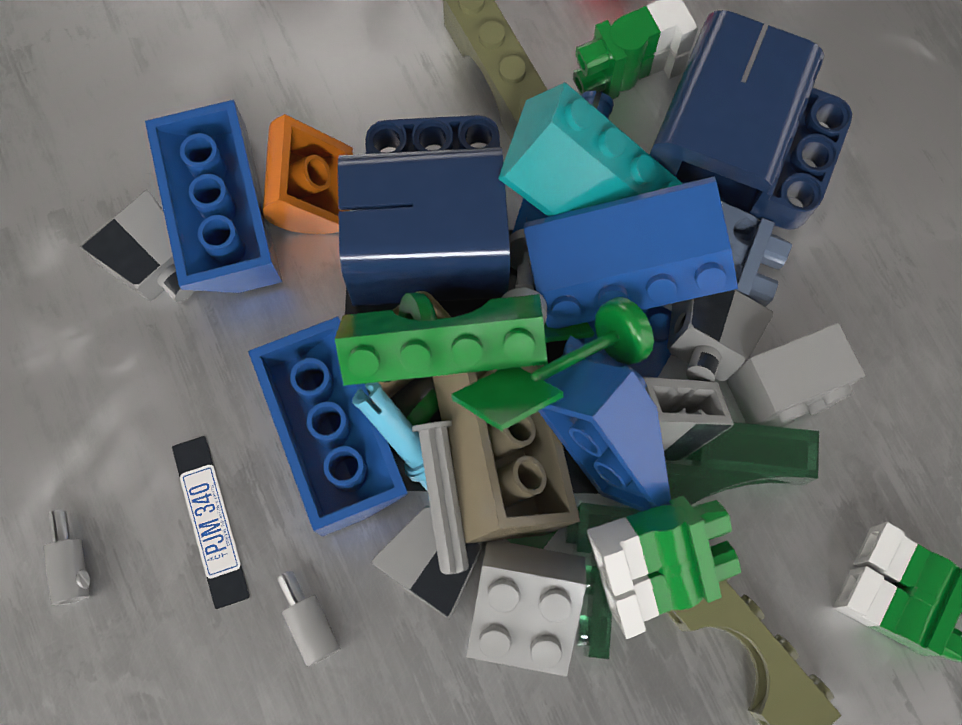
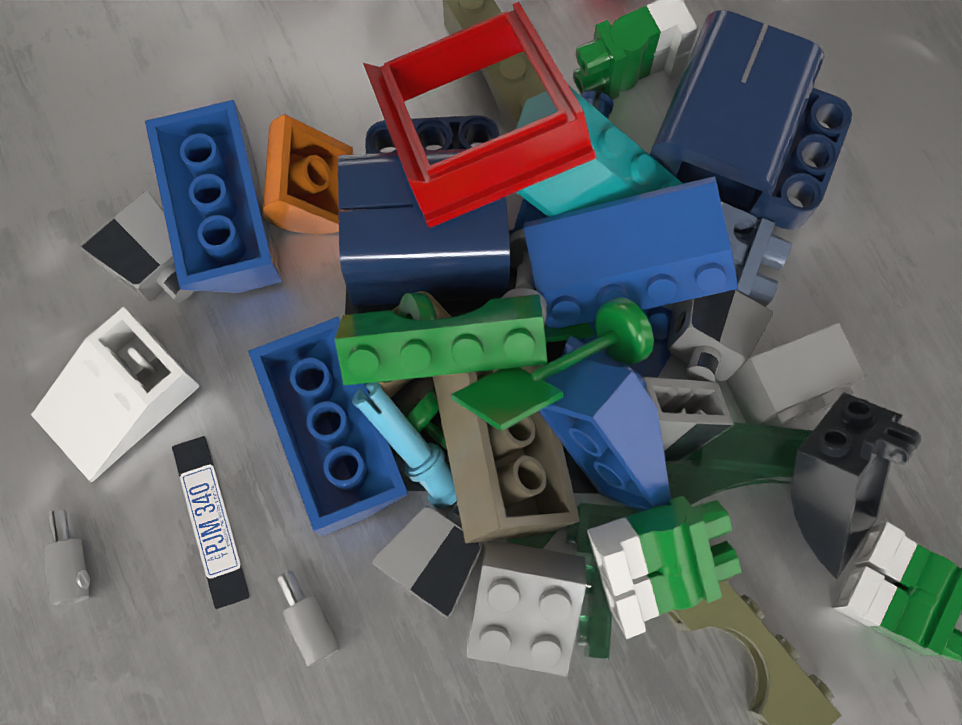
light grey axle [412,421,469,574] -> none
none -> white slope [31,307,200,482]
none -> red piece [363,1,596,228]
none -> black piece [791,392,922,580]

